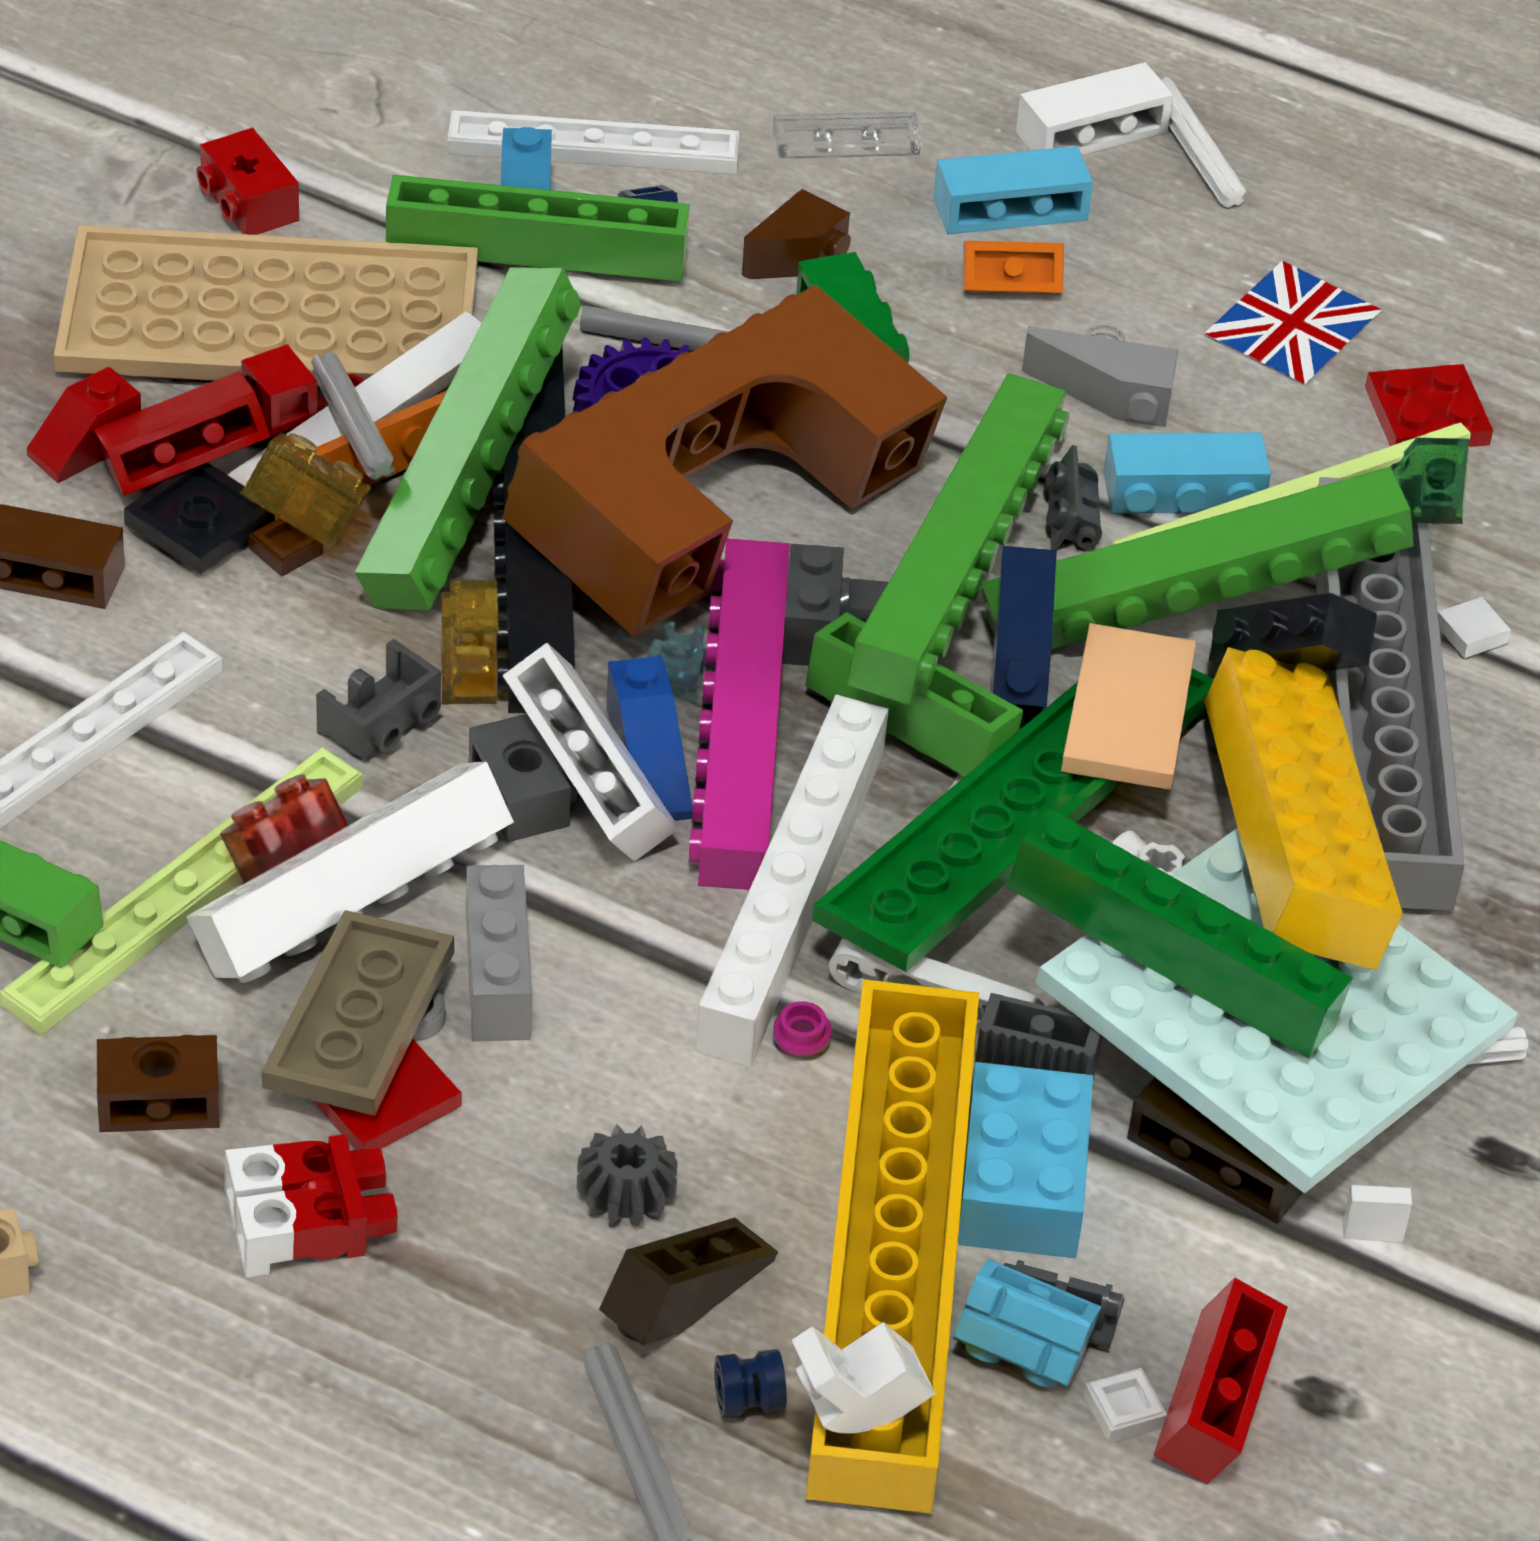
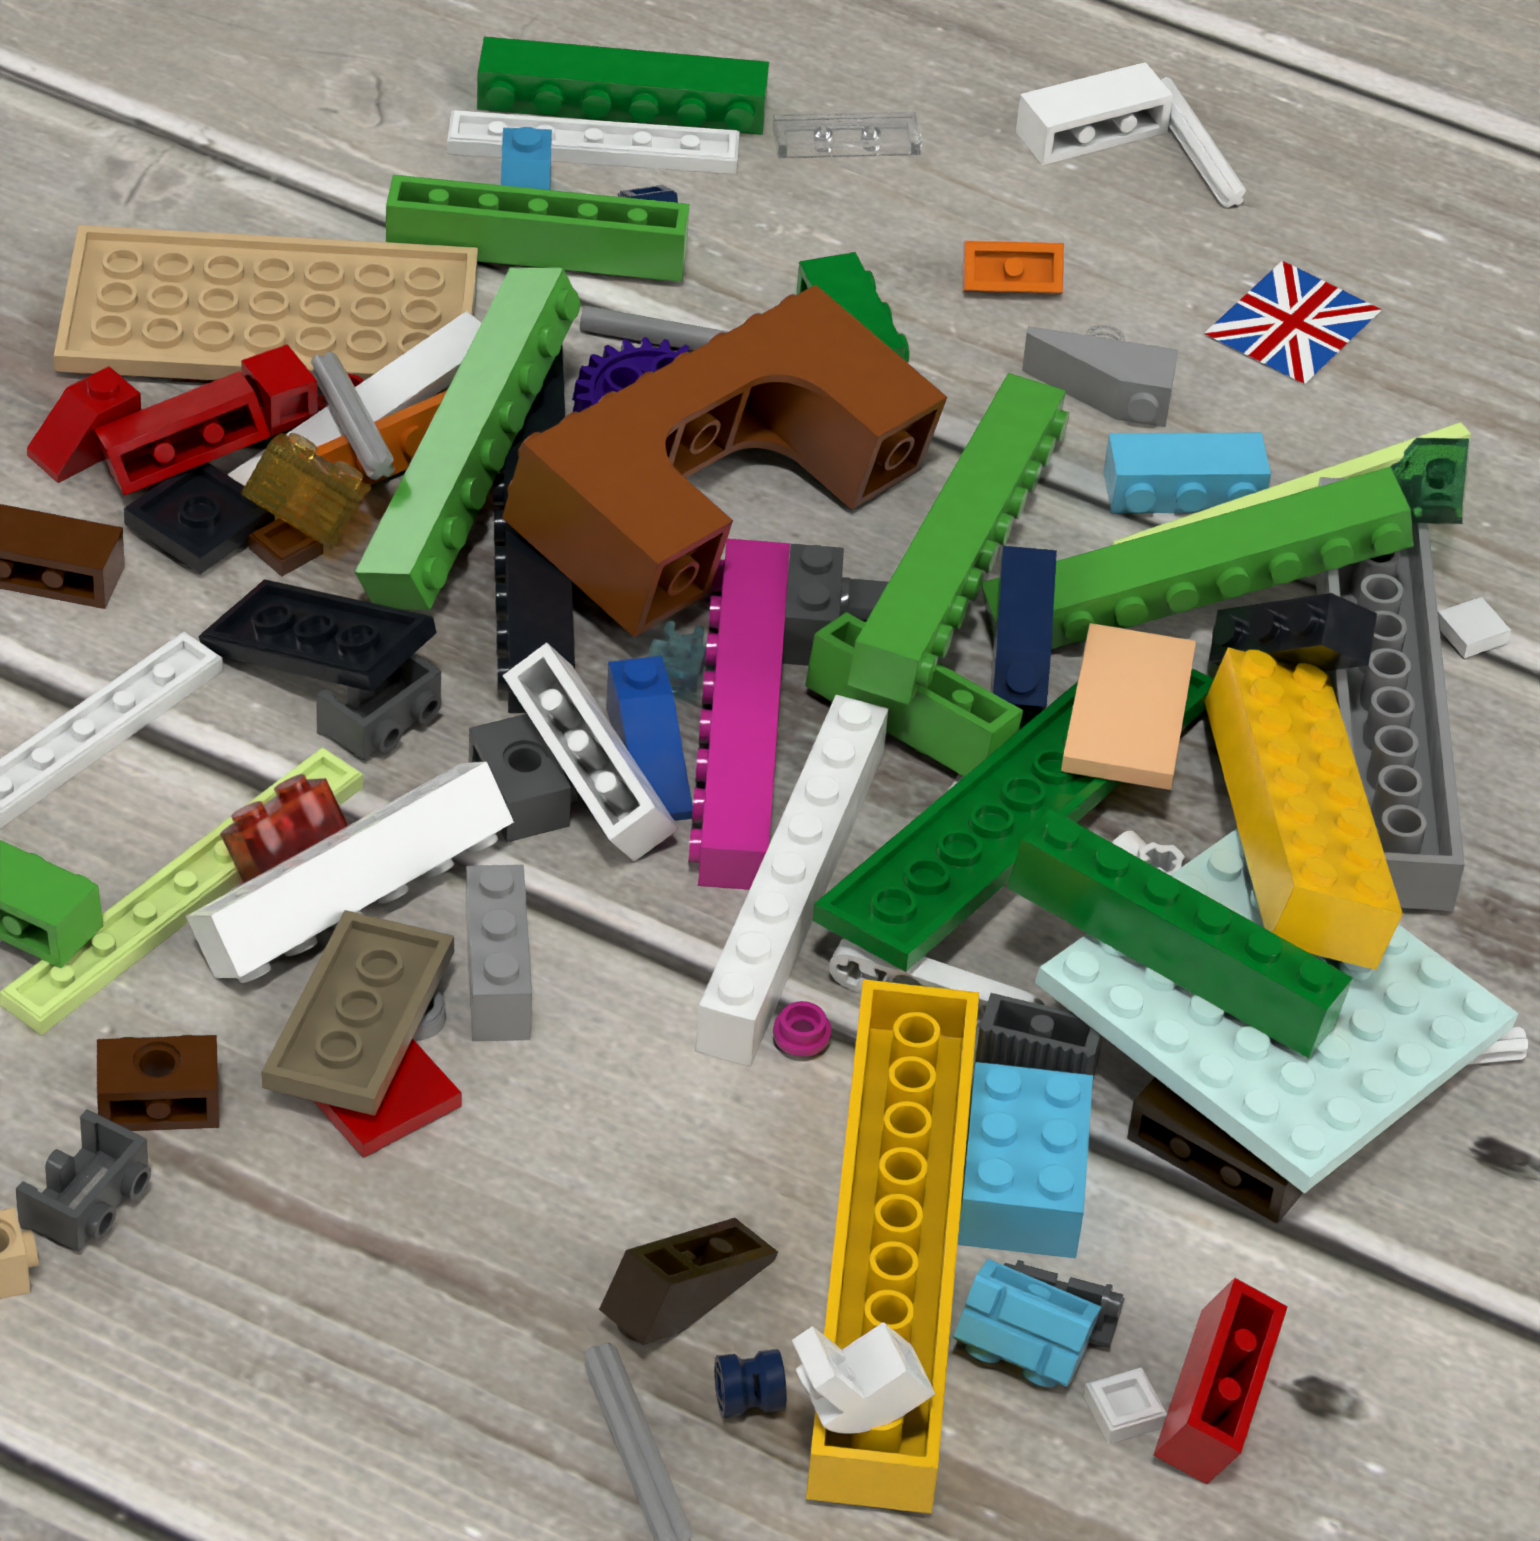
red brick [196,127,299,235] -> none
red hips [224,1134,398,1278] -> none
clear yellow window [441,580,498,705] -> none
dark grey gear [576,1124,678,1227] -> none
reddish brown slope [742,189,851,279] -> none
medium azure brick [933,146,1093,234] -> none
dark grey hinge [1044,445,1102,550] -> none
white tile [1342,1185,1412,1242] -> none
red plate [1365,364,1493,447] -> none
none -> dark grey window [16,1109,151,1252]
none -> black tile [198,579,437,692]
none -> green brick [477,36,769,135]

